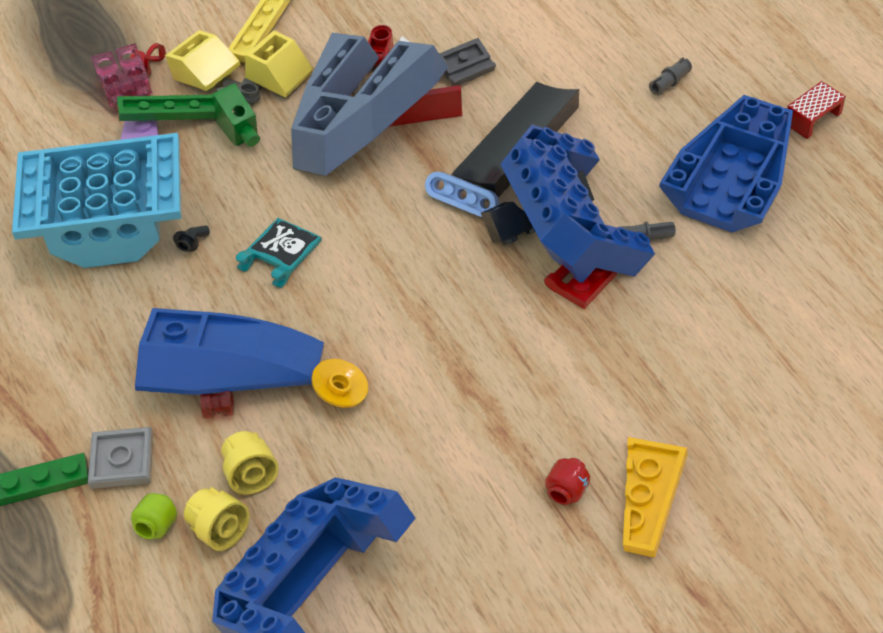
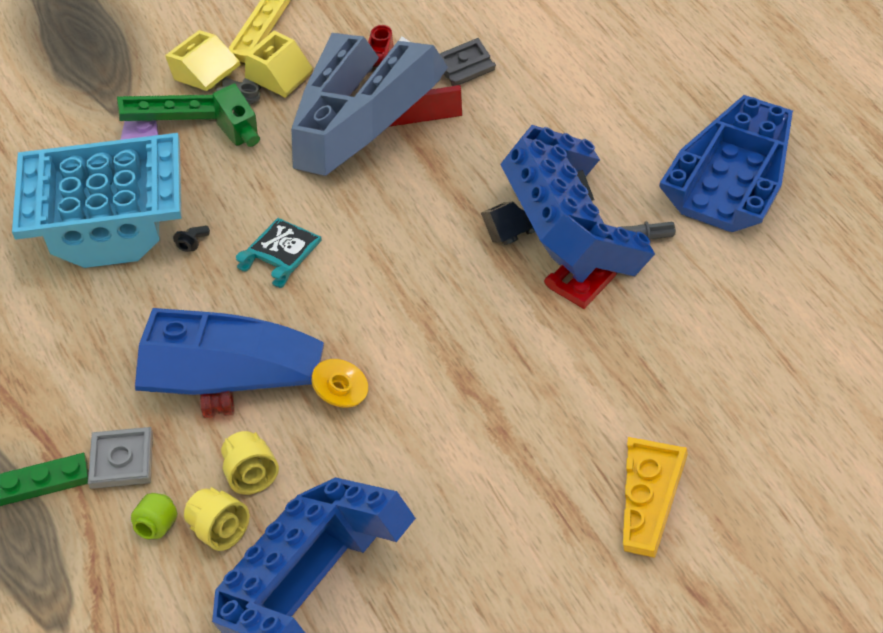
clear pink hips [90,43,152,112] -> none
red piece [130,43,166,76] -> none
light blue plate [425,172,499,217] -> none
black arch [452,82,579,198] -> none
red head [545,458,590,505] -> none
dark grey pin [649,57,692,96] -> none
red panel [787,81,846,139] -> none

